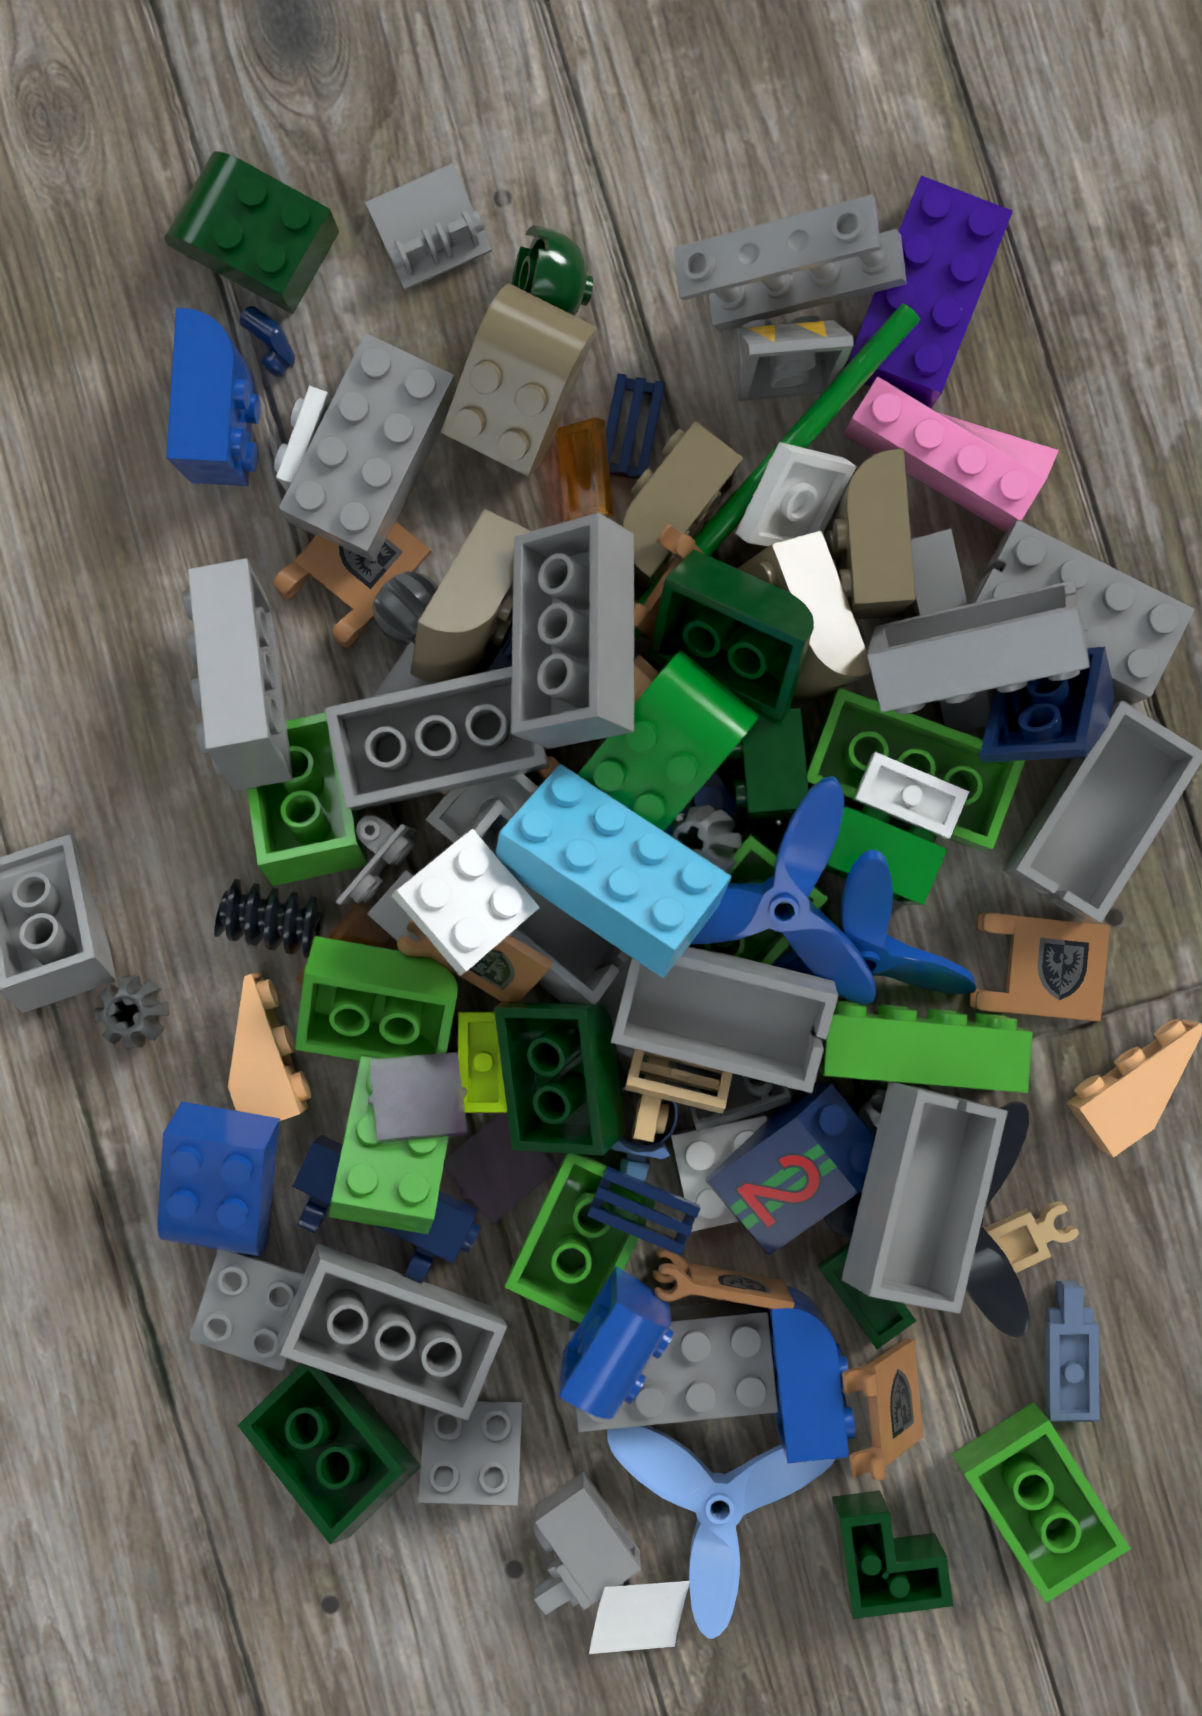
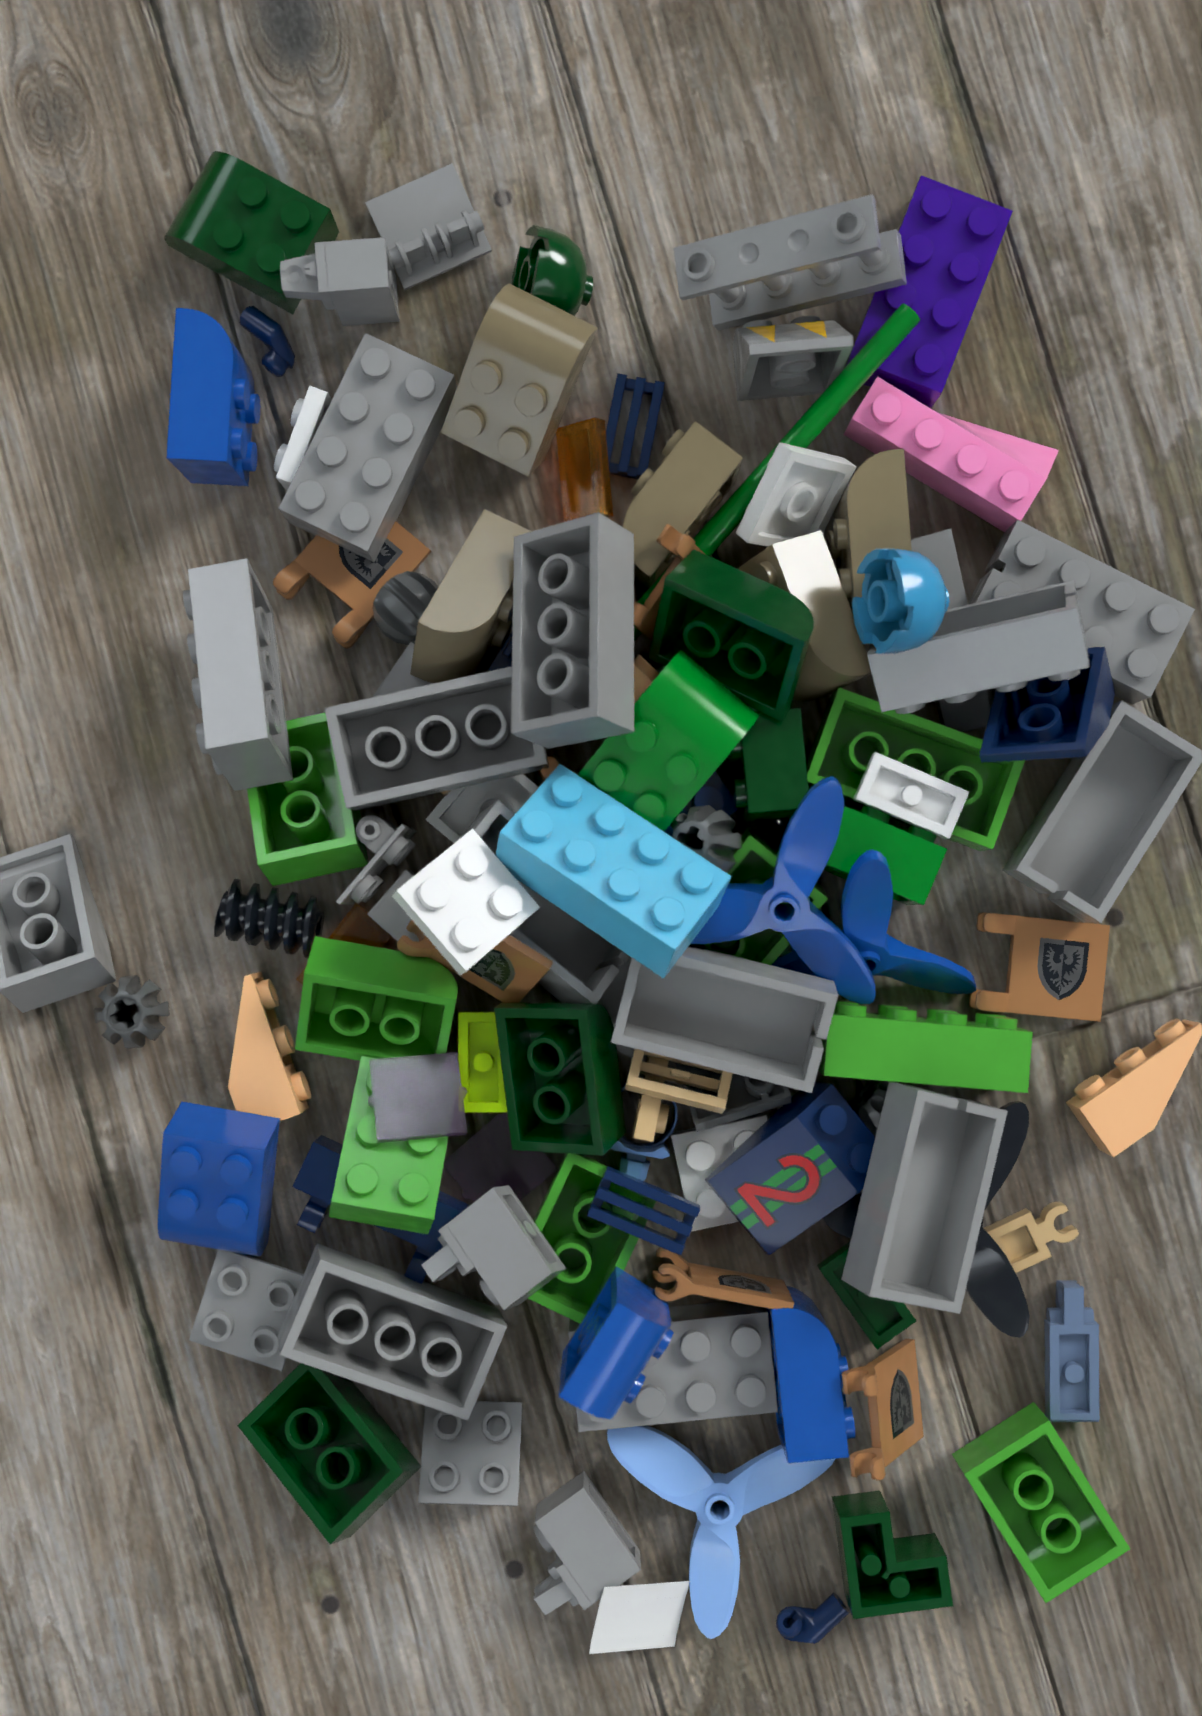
none -> light grey hinge [280,237,400,326]
none -> light grey hinge [422,1185,566,1310]
none -> dark blue arm [776,1592,850,1644]
none -> dark azure cylinder [852,548,949,654]

